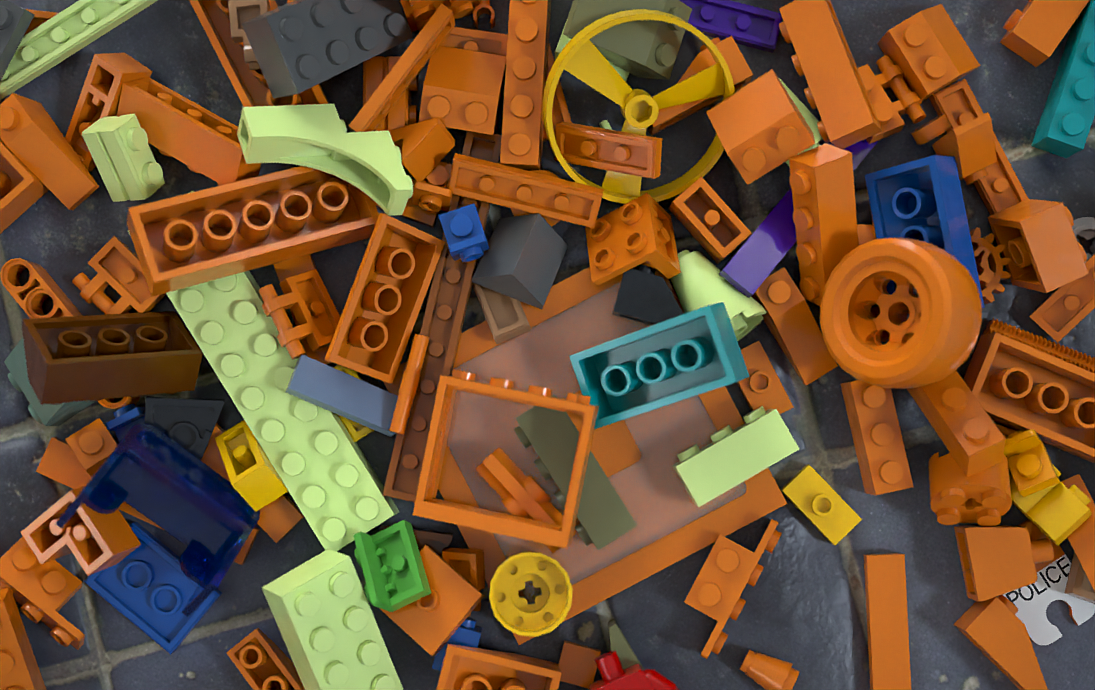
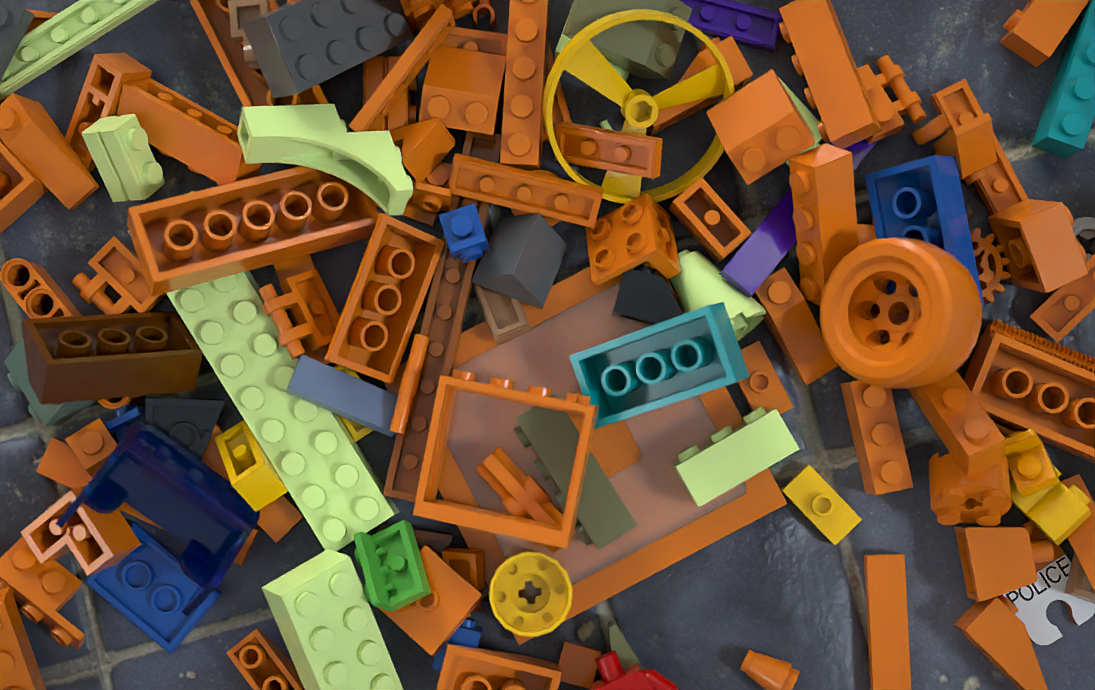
orange bracket [684,519,782,659] -> none
orange slope [877,4,980,101] -> none

